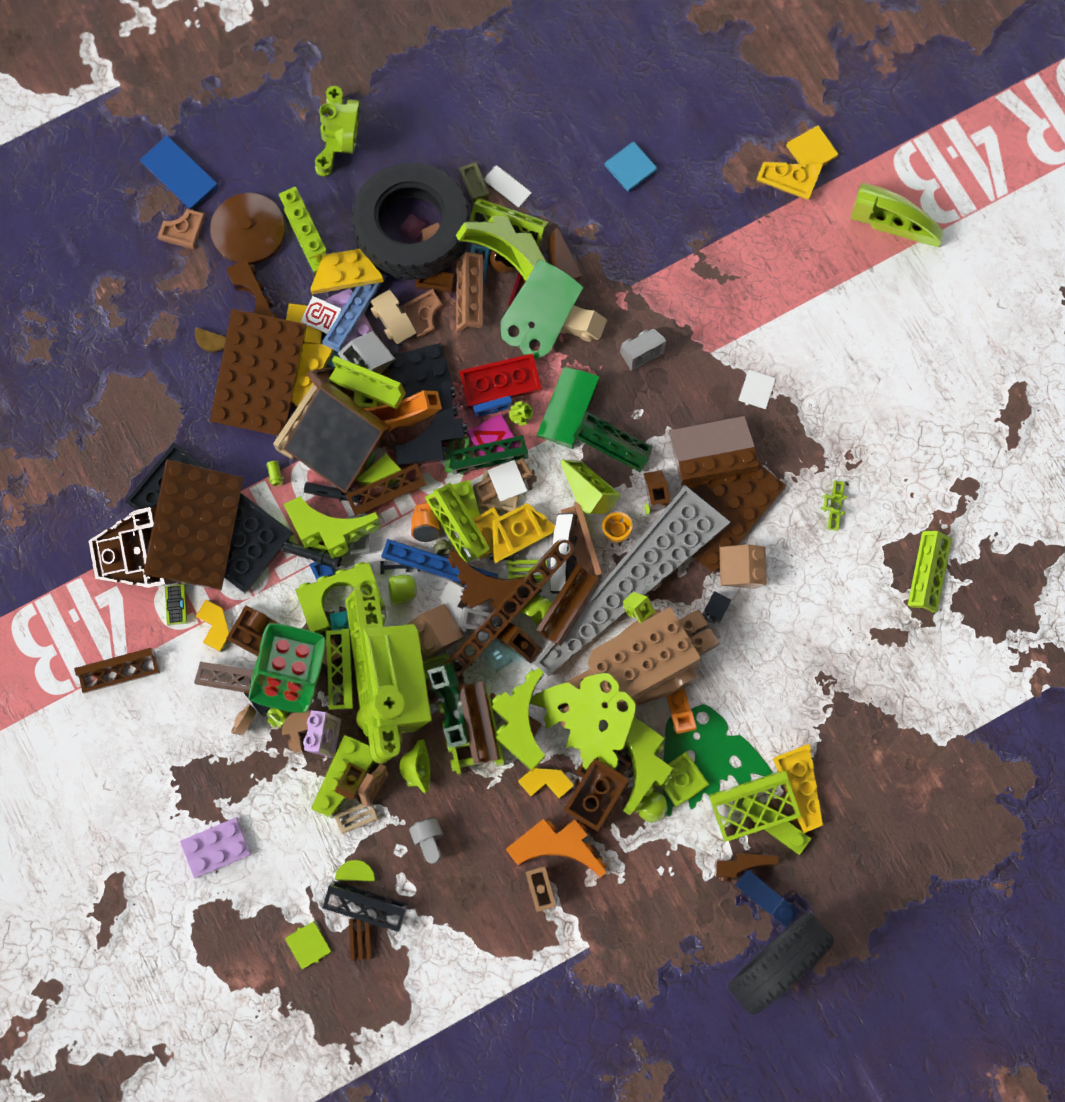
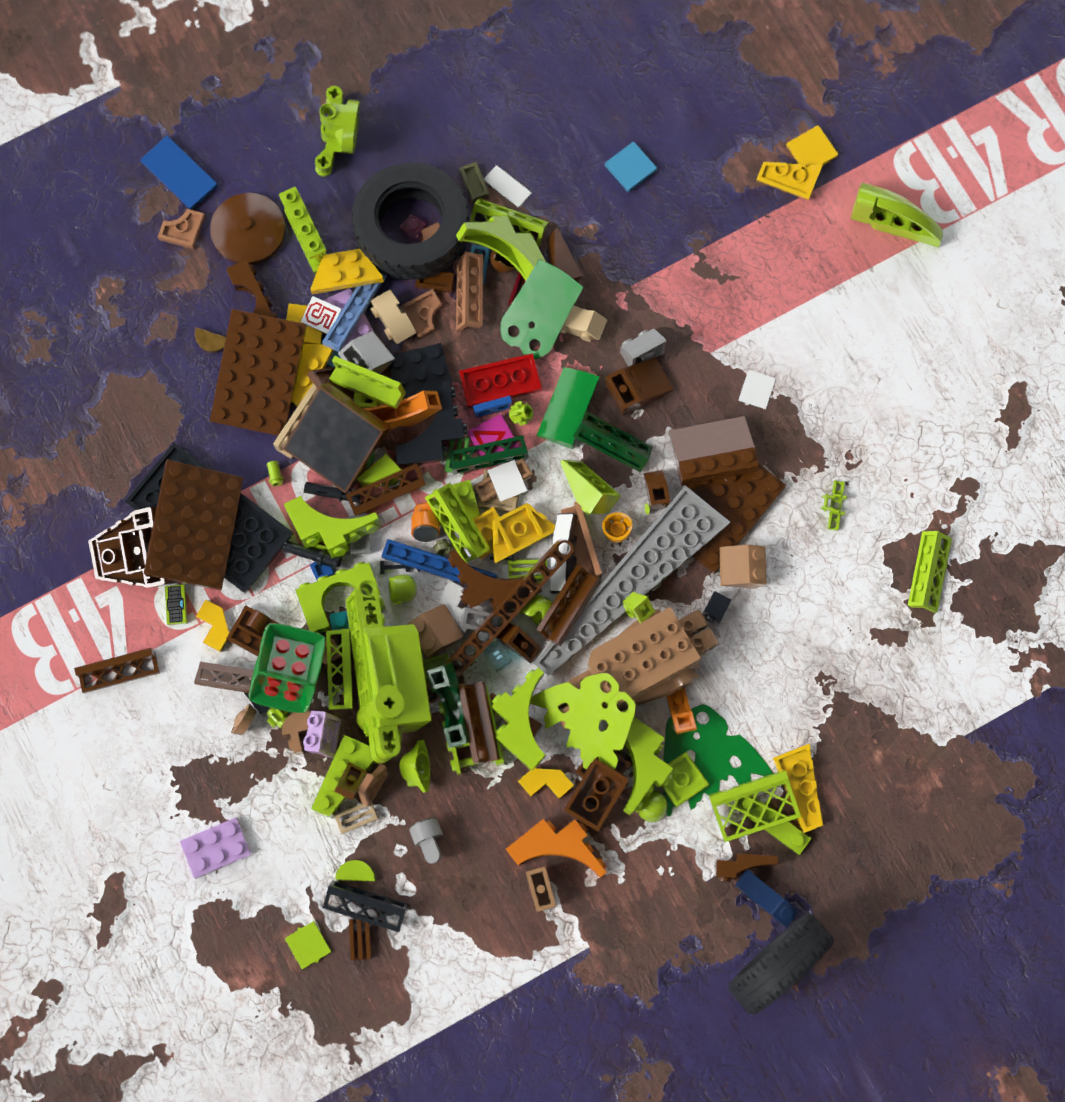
none -> reddish brown slope [605,357,674,416]

